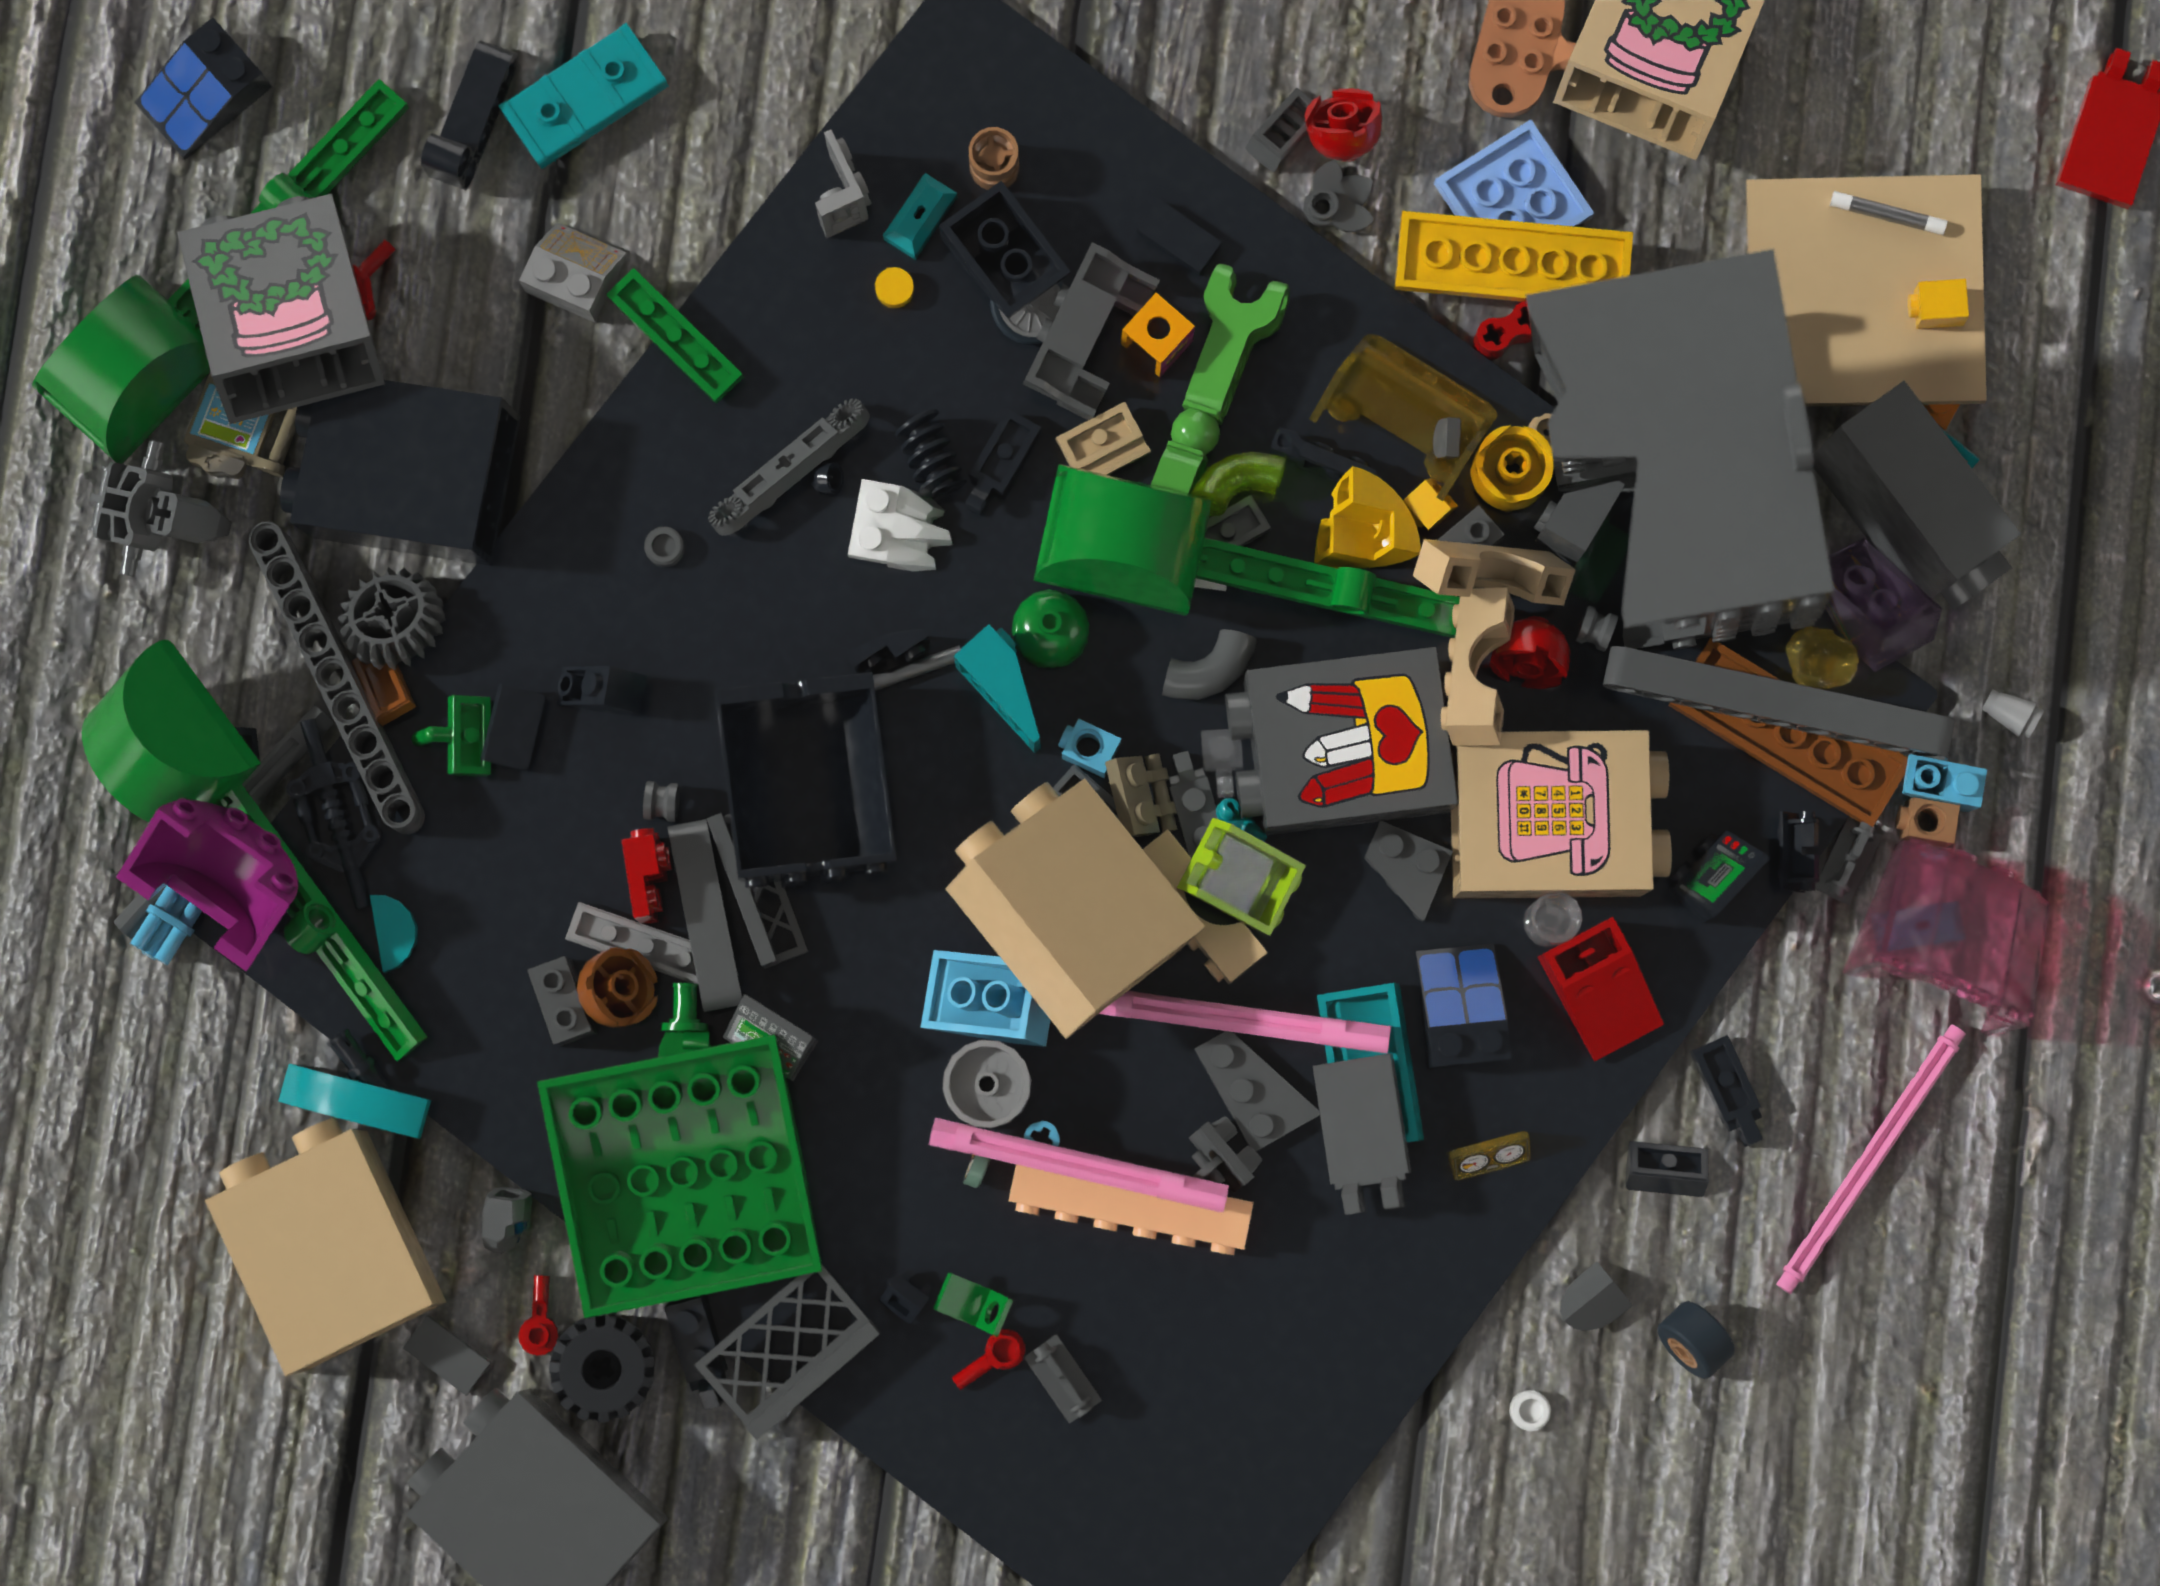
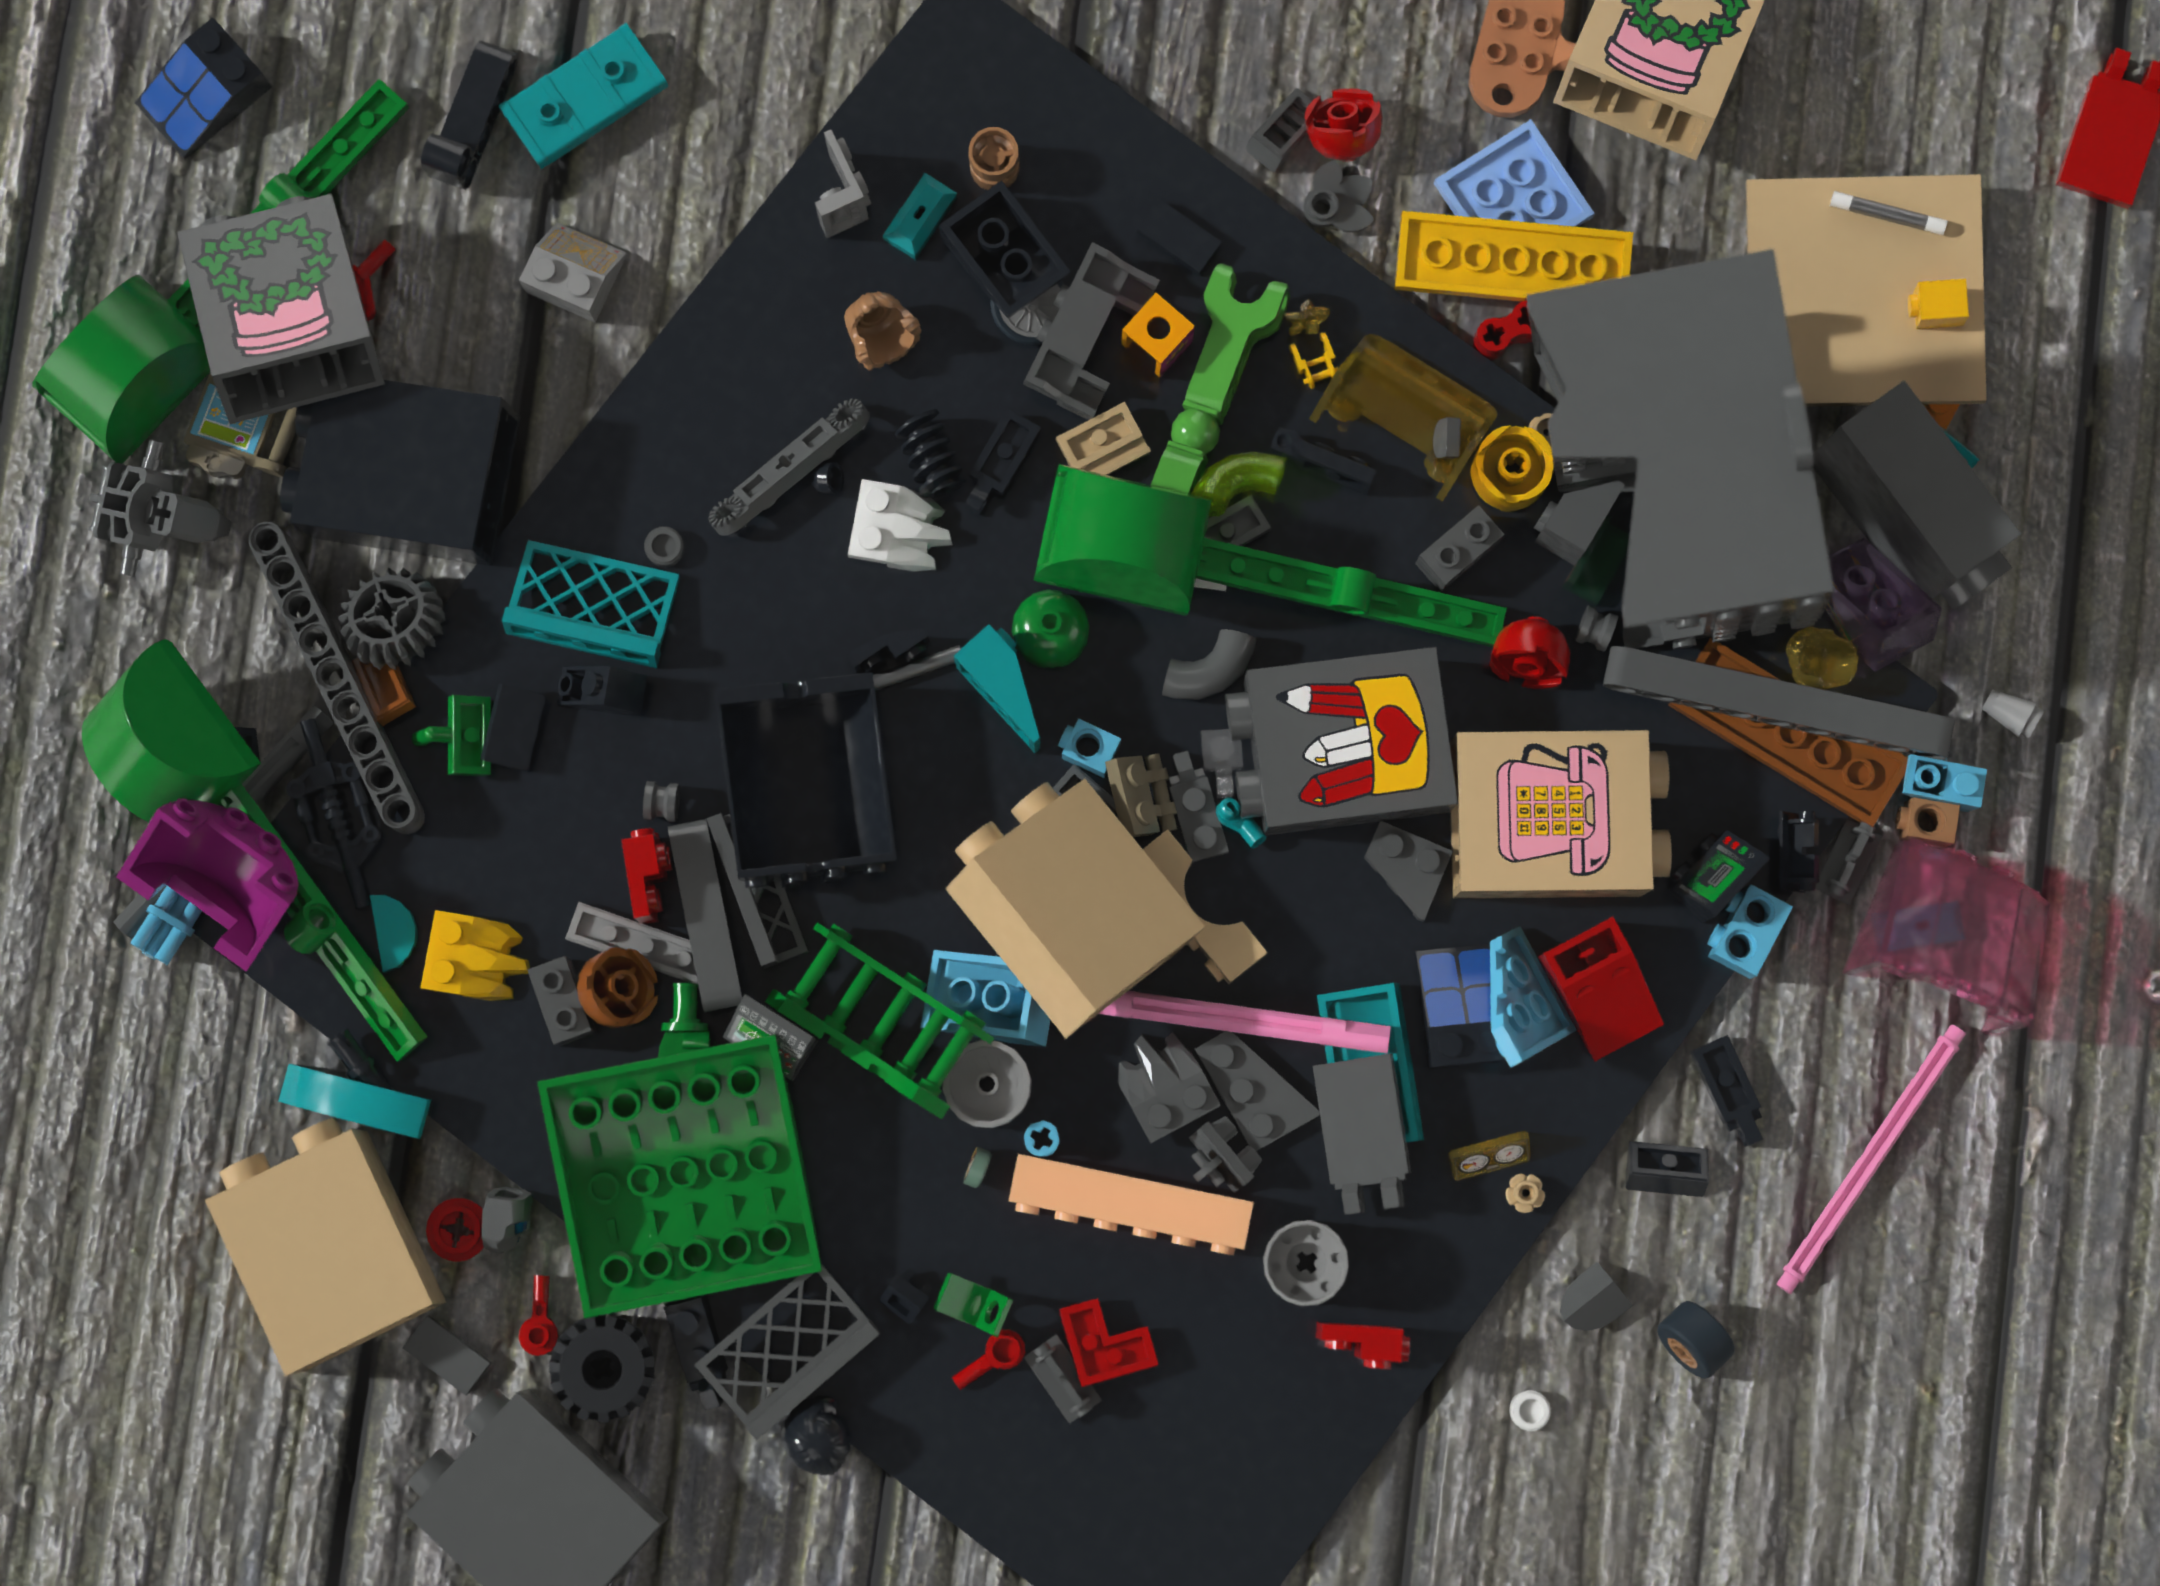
green plate [606,268,744,404] -> none
yellow tile [875,267,914,308] -> none
bright pink piece [929,1118,1229,1213] -> none
window [1177,818,1306,936] -> none
yellow brick [1314,466,1421,568] -> none
yellow plate [1403,478,1458,530] -> none
tan arch [1413,539,1576,606] -> none
tan arch [1441,588,1515,746] -> none
clear wheel [1523,892,1582,947] -> none
none -> yellow plate [420,910,530,1001]
none -> red gear [426,1198,484,1262]
none -> teal fence [502,540,680,668]
none -> green fence [765,922,994,1119]
none -> black hair [781,1395,851,1476]
none -> medium nougat hair [844,291,922,371]
none -> red plate [1059,1298,1159,1388]
none -> dark grey plate [1118,1032,1221,1143]
none -> light grey wheel [1263,1220,1349,1306]
none -> clear yellow plant [1285,299,1330,336]
none -> yellow piece [1289,332,1339,390]
none -> red plate [1316,1322,1410,1369]
none -> medium azure plate [1490,926,1577,1067]
none -> tan plate [1506,1174,1545,1213]
none -> medium azure brick [1707,884,1793,979]

